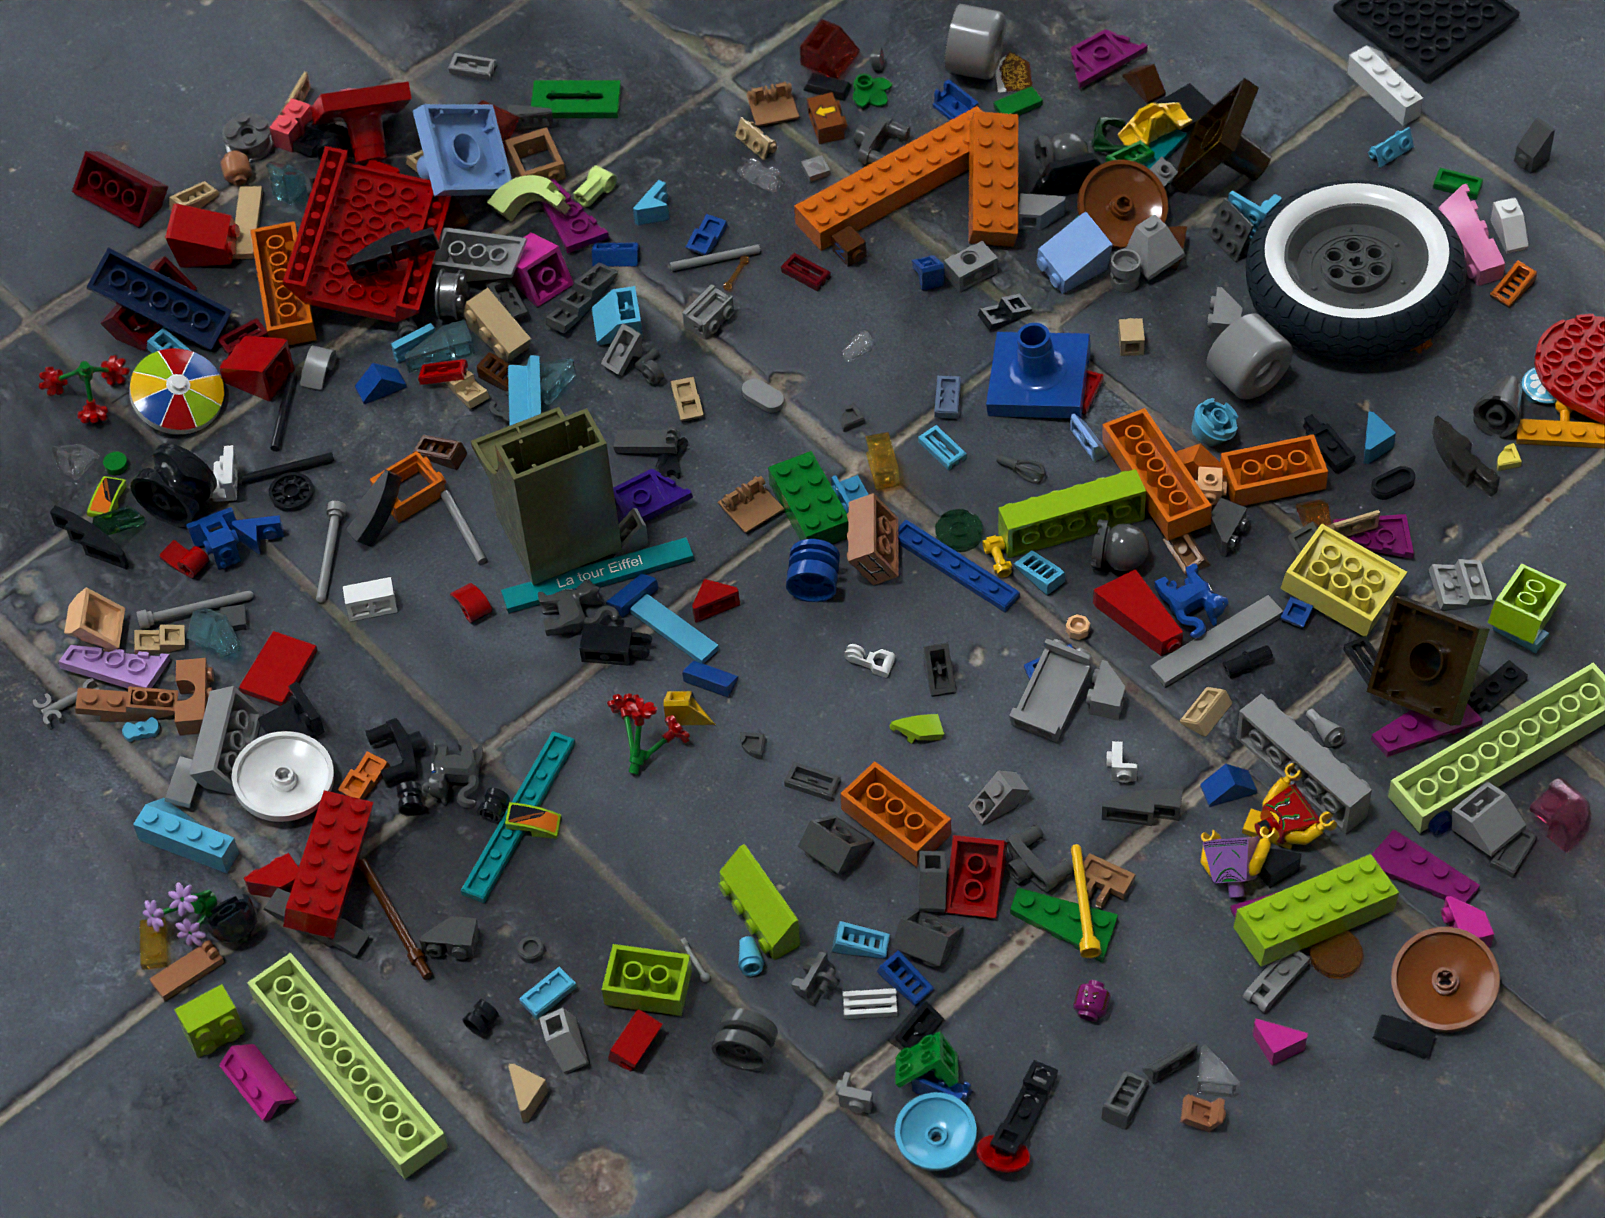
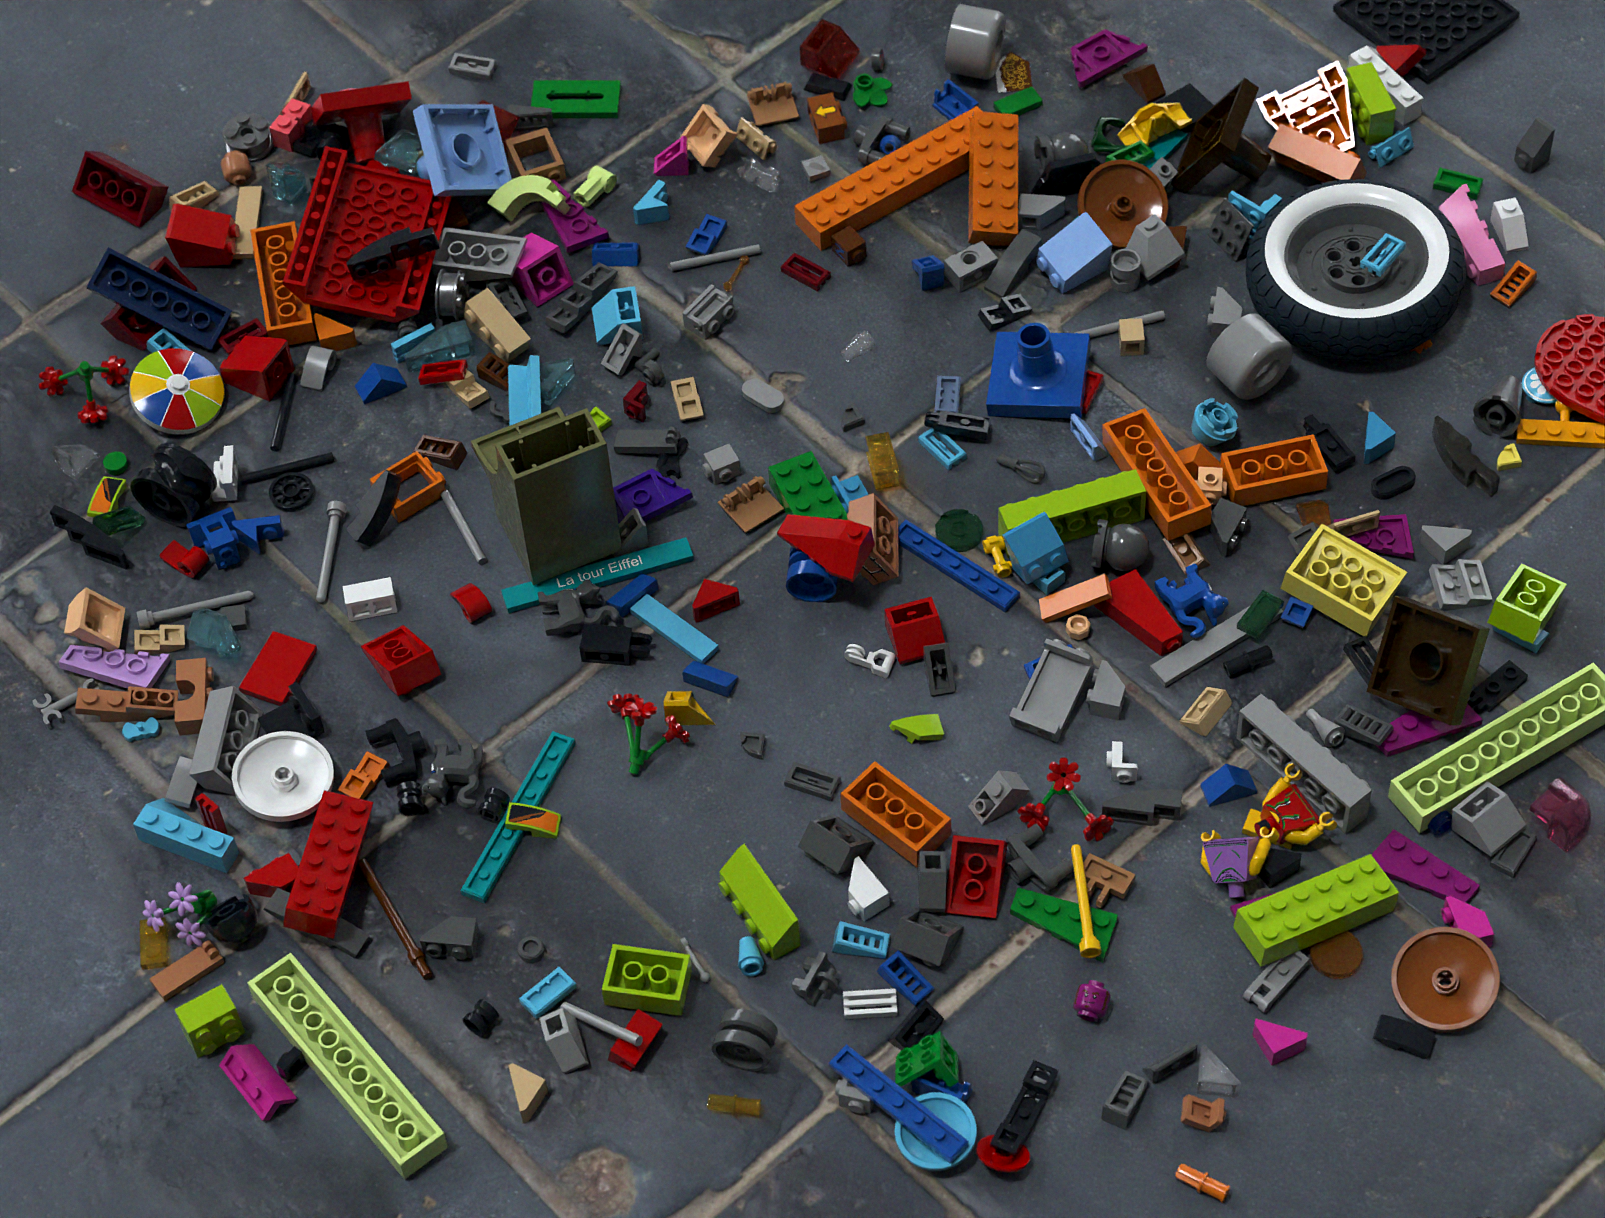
none -> red tile [195,793,228,835]
none -> black plate [276,1046,306,1082]
none -> orange slope [313,313,357,351]
none -> red slope [361,625,441,696]
none -> clear light blue wing [374,129,421,175]
none -> light grey bar [560,1002,643,1046]
none -> lime tile [590,407,612,432]
none -> dark red bracket [623,380,649,422]
none -> dark pink slope [654,135,689,176]
none -> light nougat brick [680,104,738,167]
none -> light grey brick [702,444,741,485]
none -> clear yellow axle [707,1094,761,1116]
none -> red wedge [777,514,875,582]
none -> blue tile [829,1044,969,1164]
none -> white slope [848,856,889,921]
none -> blue cone [880,135,902,155]
none -> red slope [884,597,945,664]
none -> black hinge [924,410,990,440]
none -> dark grey slope [984,229,1042,298]
none -> dark azure slope [1002,512,1069,584]
none -> red plant [1017,757,1114,842]
none -> tile [1039,574,1112,623]
none -> light grey bar [1074,310,1165,338]
none -> orange axle [1175,1164,1230,1202]
none -> clear green tile [1237,590,1284,639]
none -> wedge [1256,61,1355,152]
none -> brick [1268,124,1367,183]
none -> dark grey slope [1334,704,1394,746]
none -> lime brick [1346,62,1396,145]
none -> medium azure tile [1360,233,1406,277]
none -> red slope [1376,44,1426,77]
none -> light grey slope [1420,525,1472,565]

